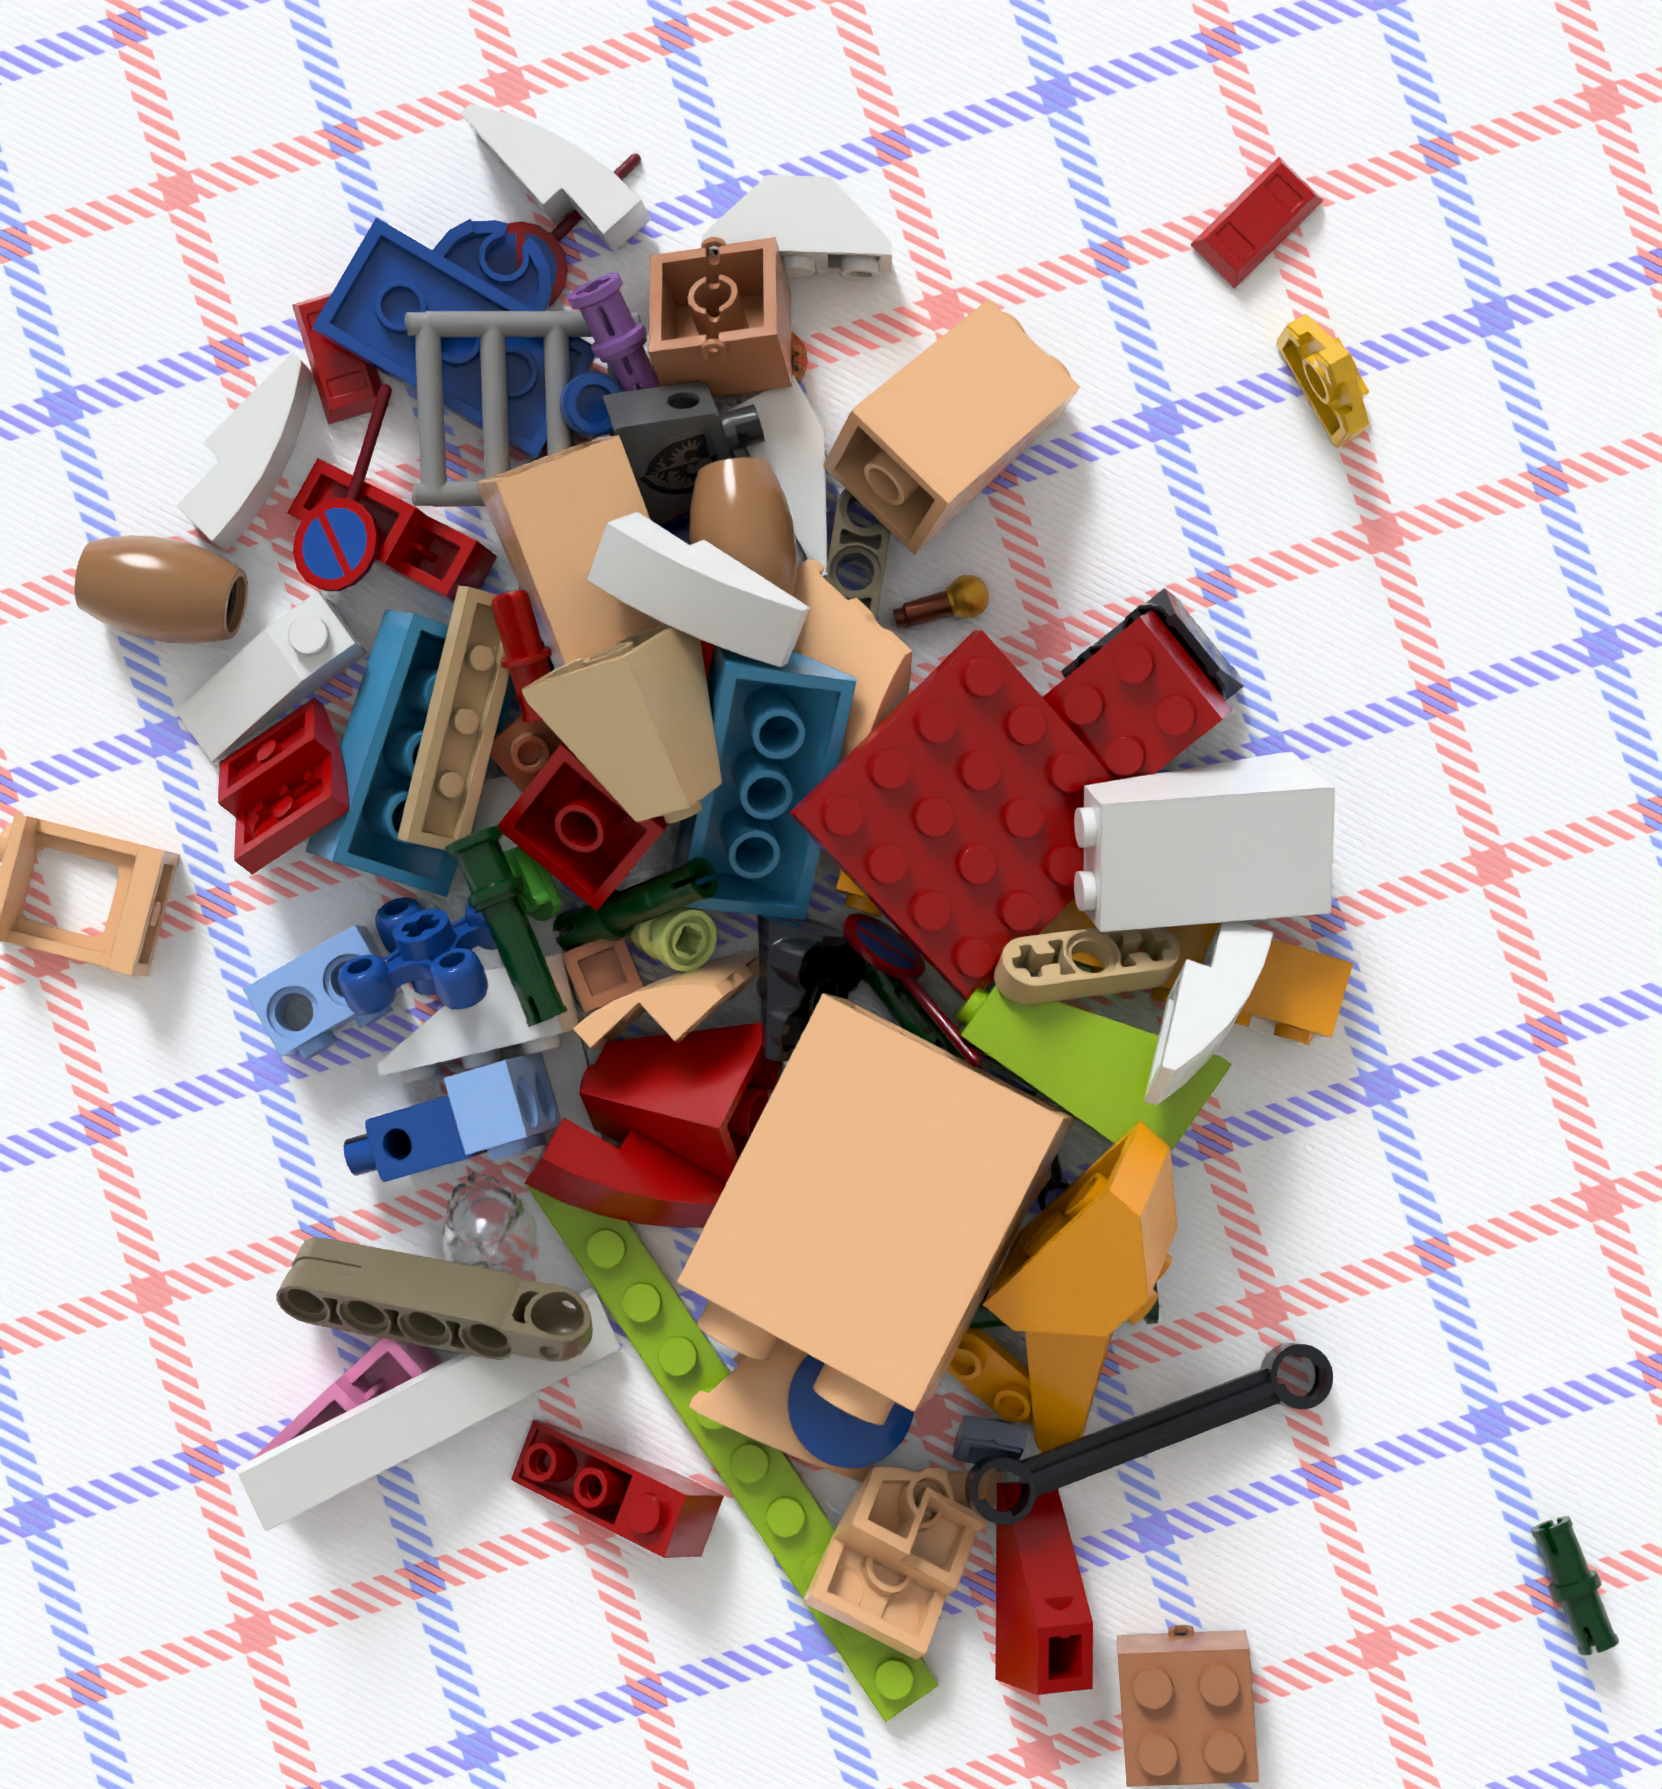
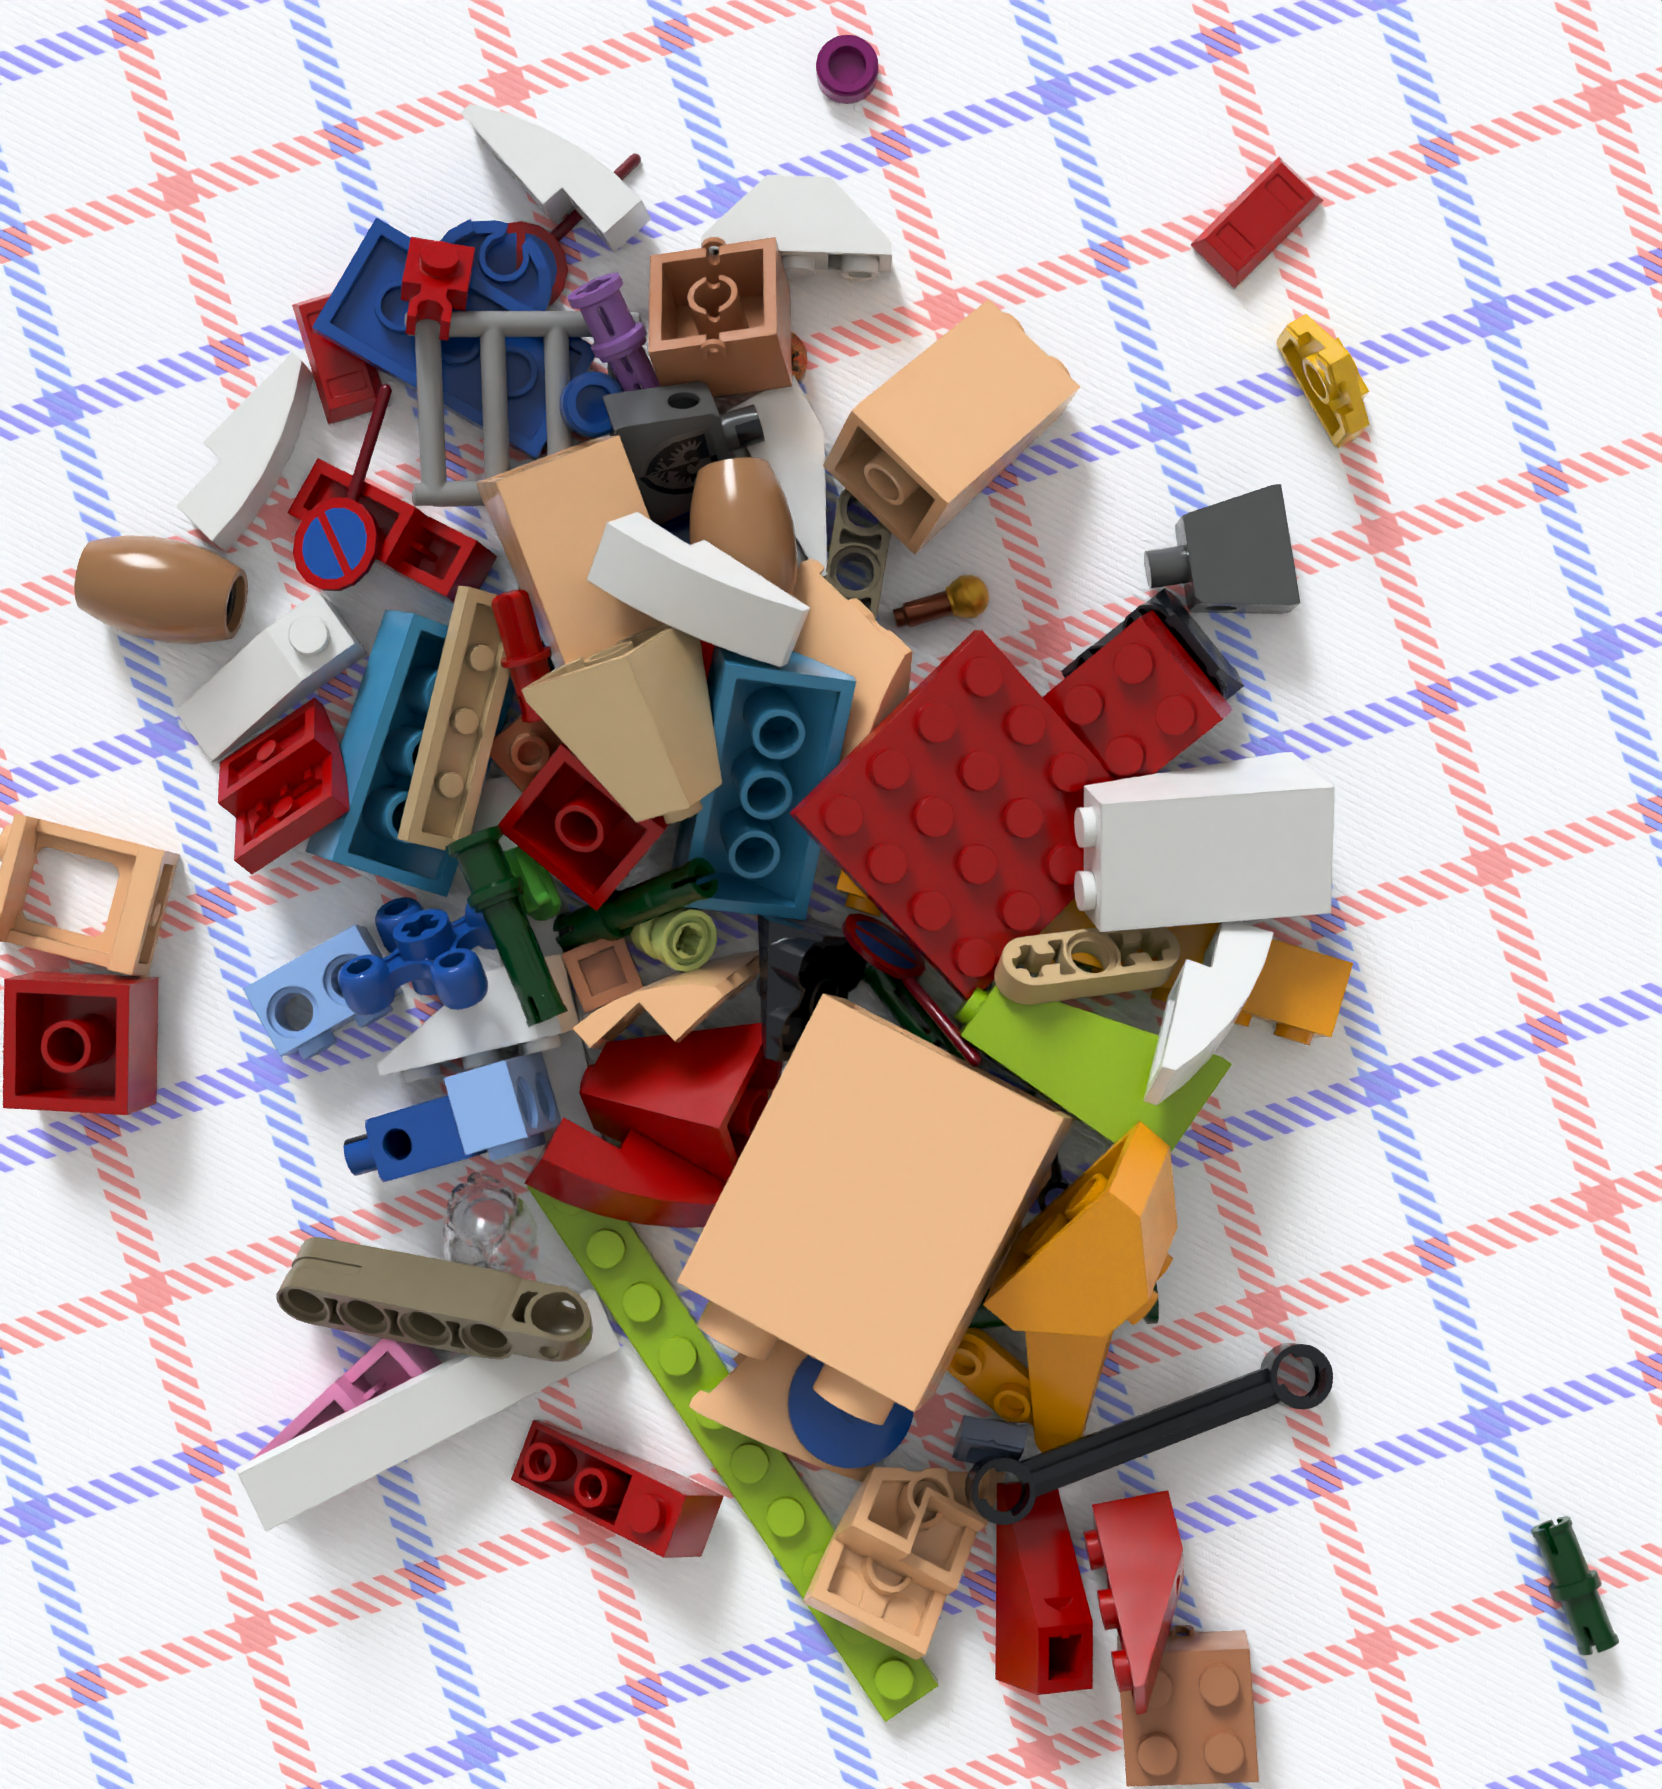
none -> red brick [3,971,159,1115]
none -> red plate [401,237,475,341]
none -> magenta tile [816,35,879,104]
none -> slope [1083,1490,1184,1715]
none -> dark grey torso [1144,484,1301,614]

